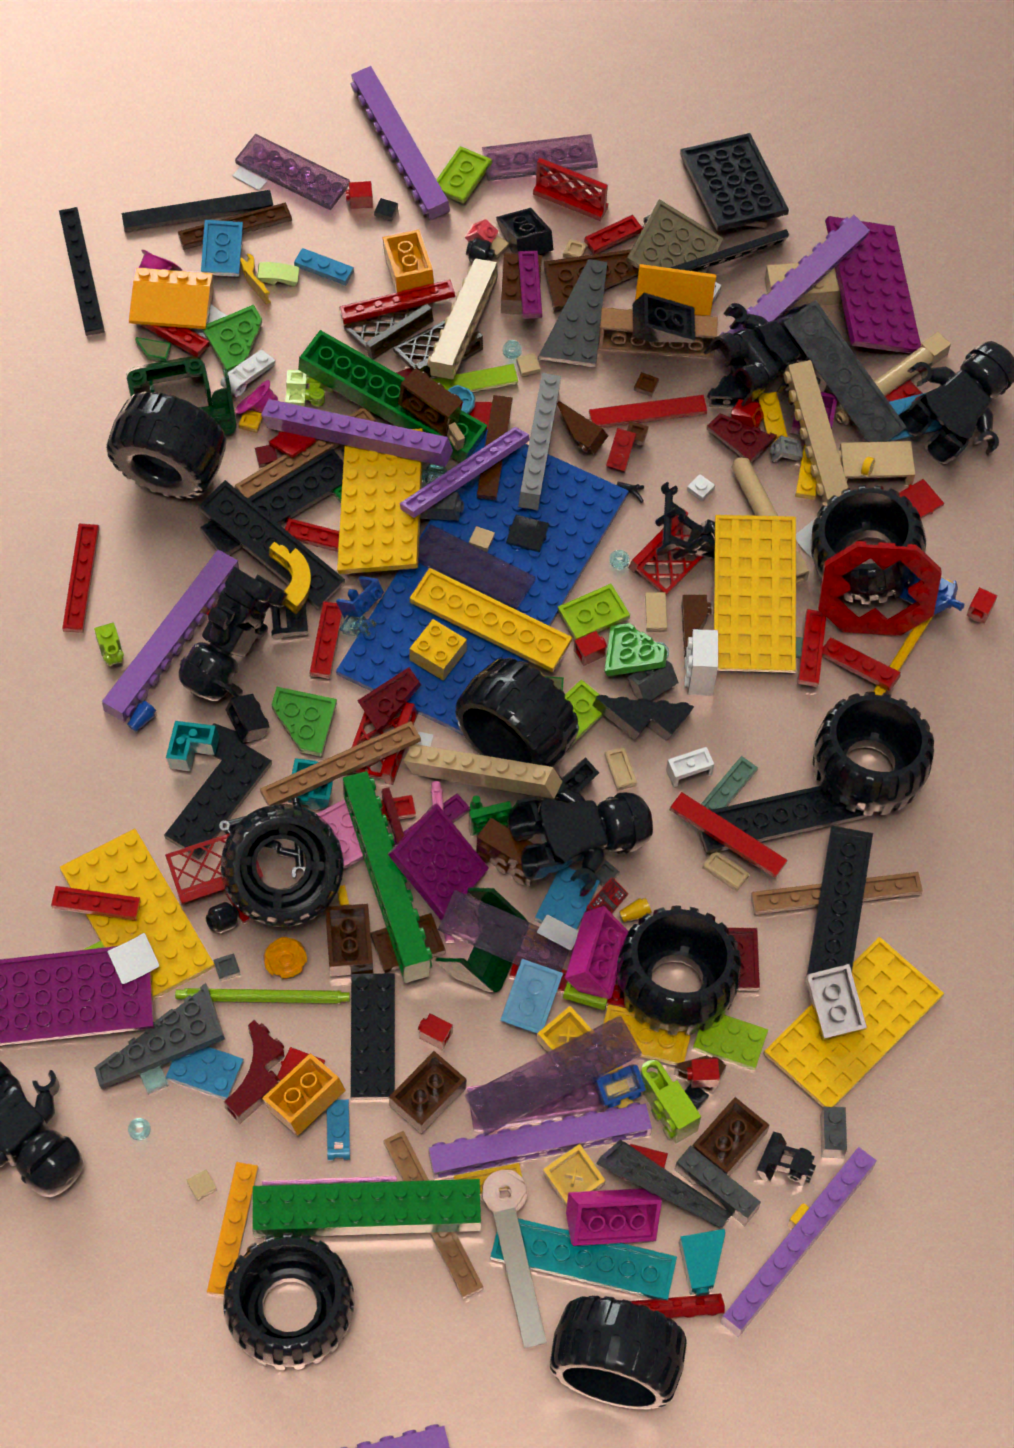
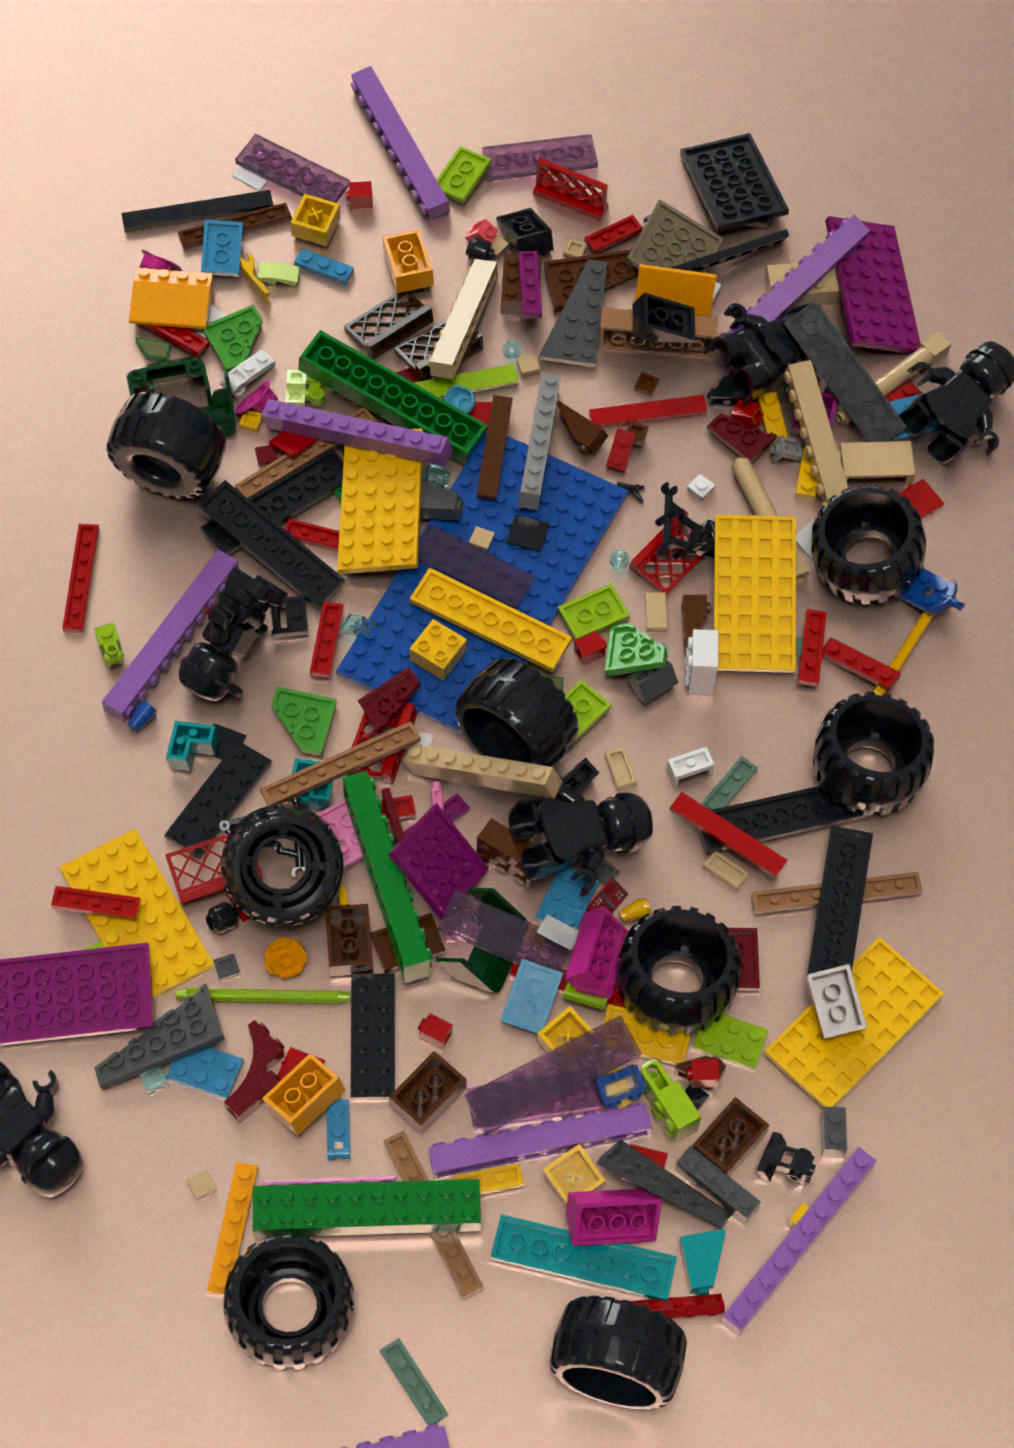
black tile [59,207,105,336] -> none
white sticker [108,933,159,984] -> none
clear light blue plate [128,1118,151,1140] -> none
black brick [225,694,270,743] -> none
yellow arch [269,542,311,614] -> none
blue window [336,576,384,619] -> none
red tile [339,279,455,324] -> none
black tile [374,198,398,221] -> none
reddish brown brick [398,368,463,437] -> none
medium lavender plate [400,427,530,518] -> none
tan tile [447,423,465,450] -> none
green plate [469,795,512,836] -> none
plate [482,1170,527,1212] -> none
tile [493,1208,547,1348] -> none
black slope [592,695,694,741] -> none
red plate [818,541,942,636] -> none
yellow tile [861,456,875,477] -> none
red brick [966,587,998,624] -> none
none -> yellow brick [291,194,340,247]
none -> sand green tile [380,1338,449,1426]

